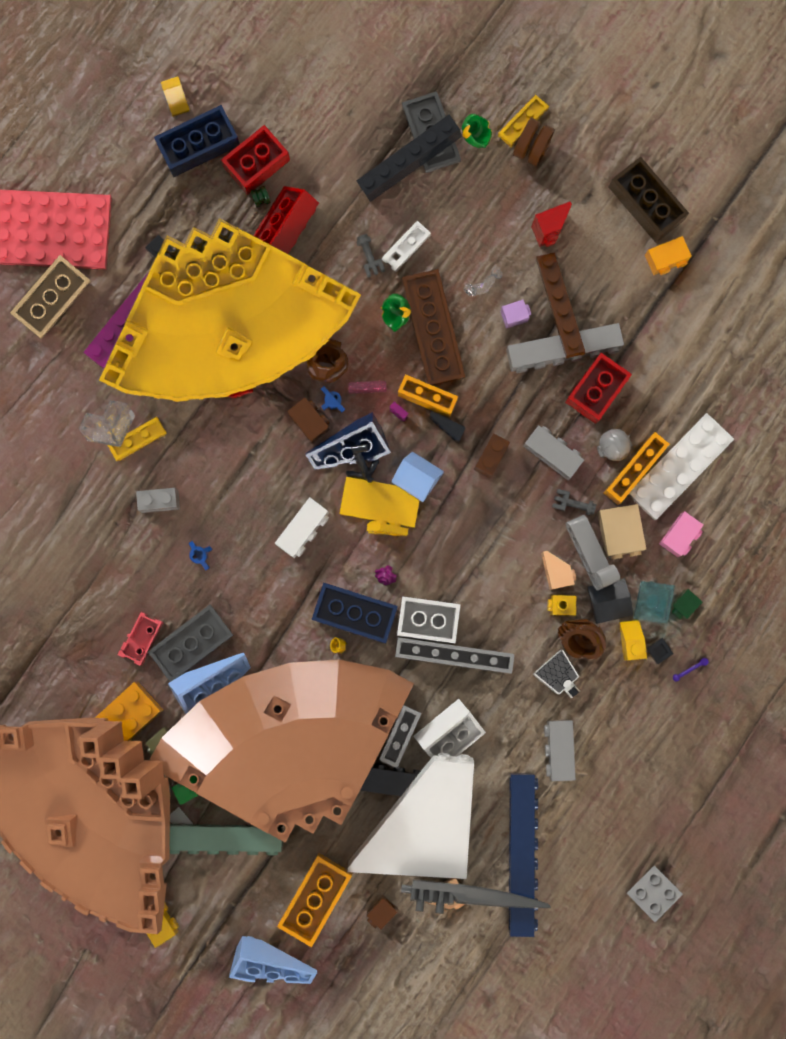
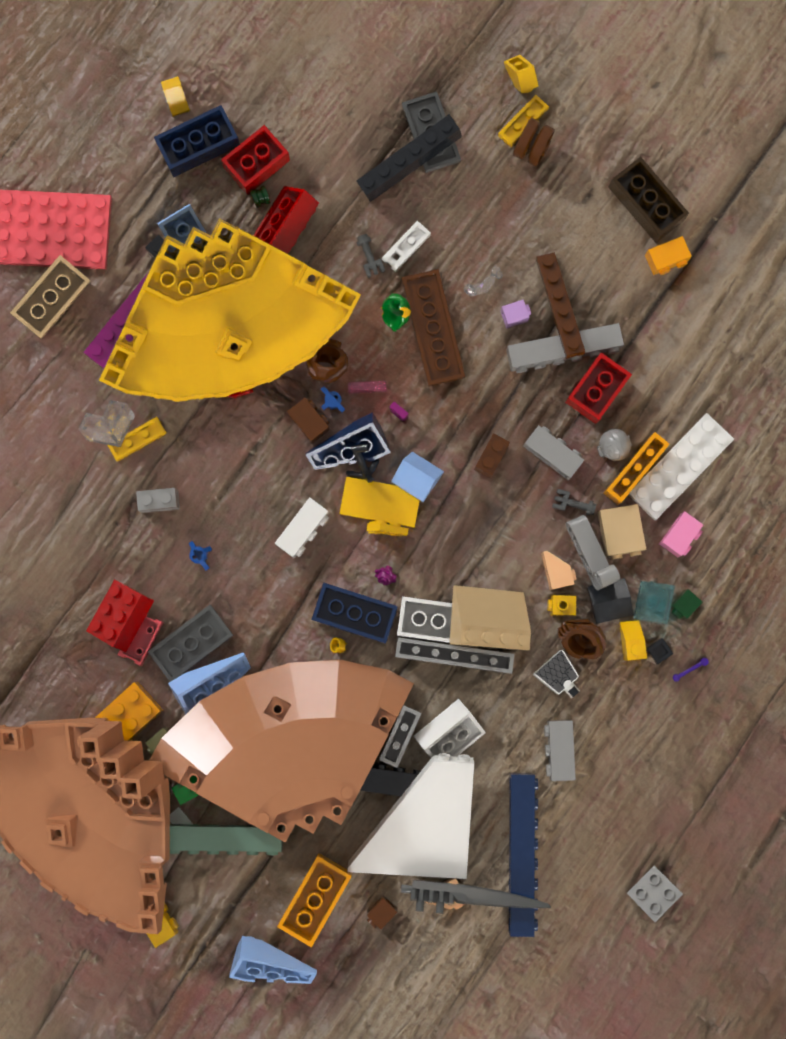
light orange brick [398,374,458,418] -> none
black slope [429,411,466,444] -> none
green hair [462,113,492,148] -> none
red slope [531,201,572,247] -> none
none -> red brick [86,579,154,652]
none -> light blue slope [157,204,206,250]
none -> tan slope [449,585,531,650]
none -> yellow slope [504,55,539,93]

